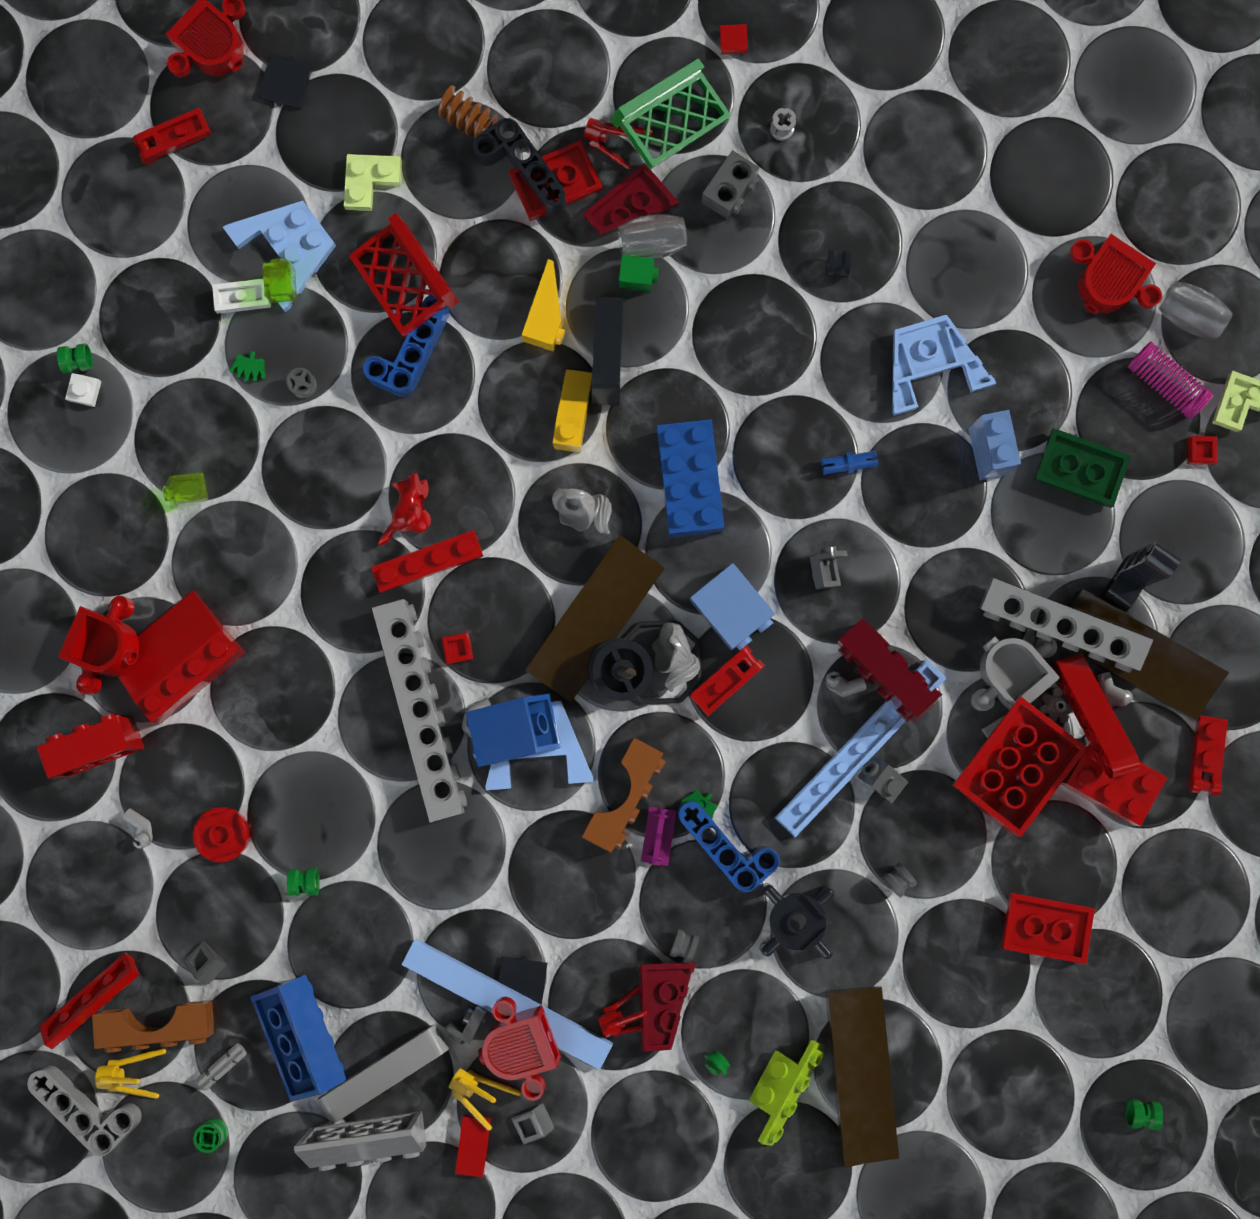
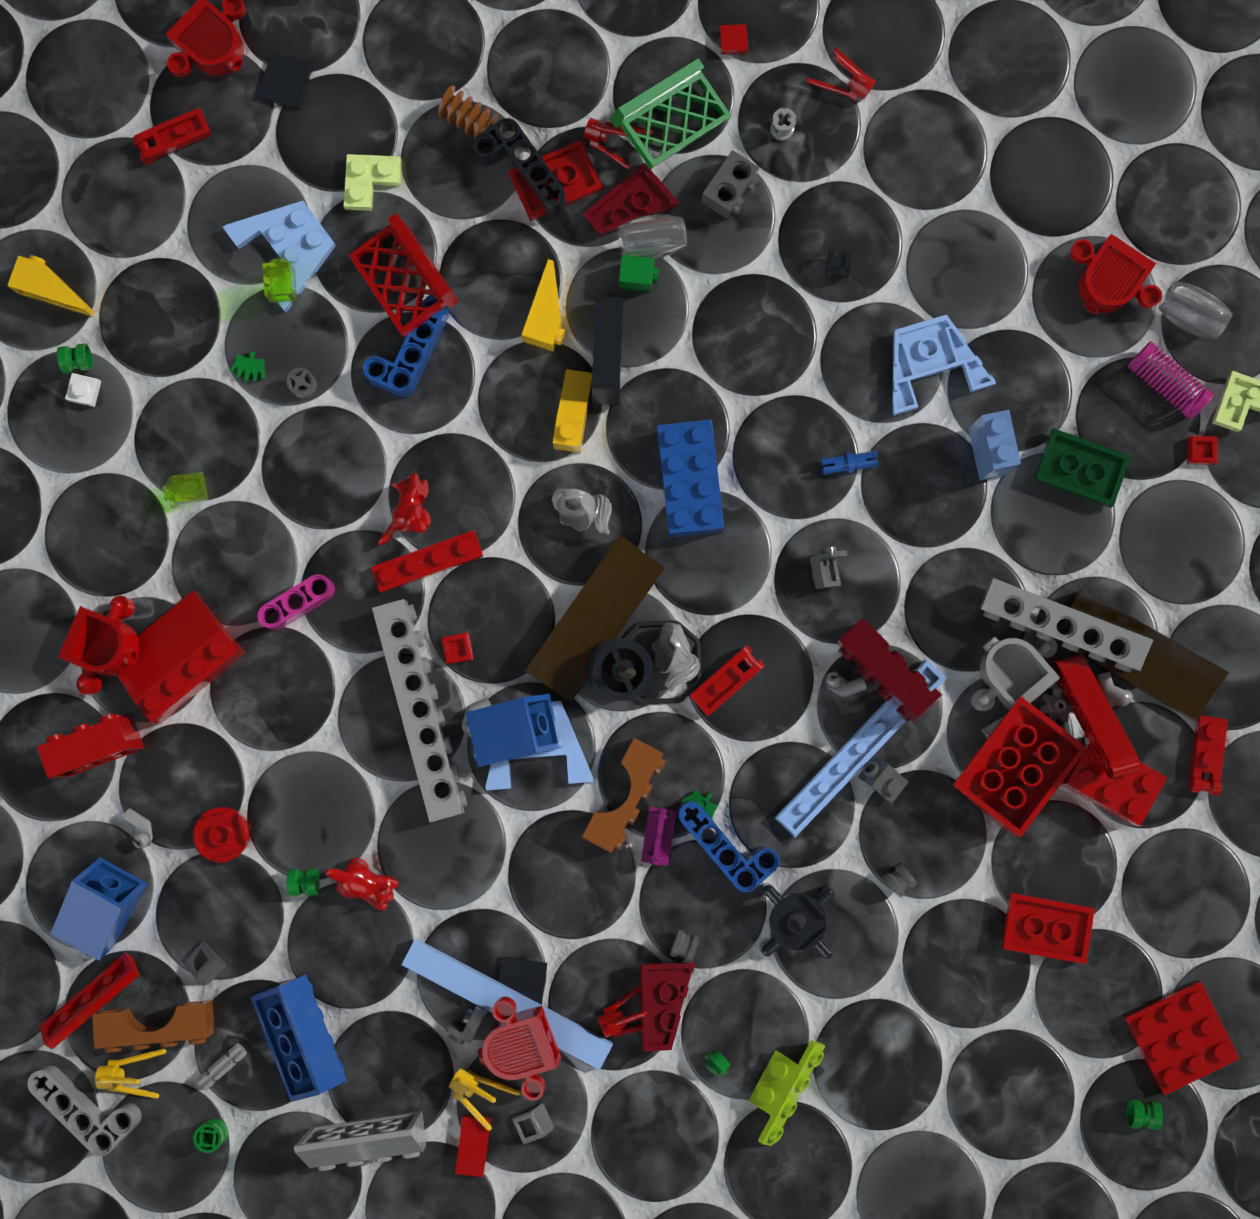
plate [212,278,271,314] -> none
light grey beam [317,1024,449,1124] -> none
medium blue brick [690,563,775,651] -> none
dark brown arch [825,986,899,1168] -> none
black beam [1101,541,1182,612] -> none
none -> yellow slope [8,255,95,317]
none -> blue slope [51,857,148,961]
none -> dark pink beam [258,575,335,630]
none -> red animal [325,858,399,911]
none -> red plant [806,48,876,101]
none -> red plate [1123,980,1240,1096]

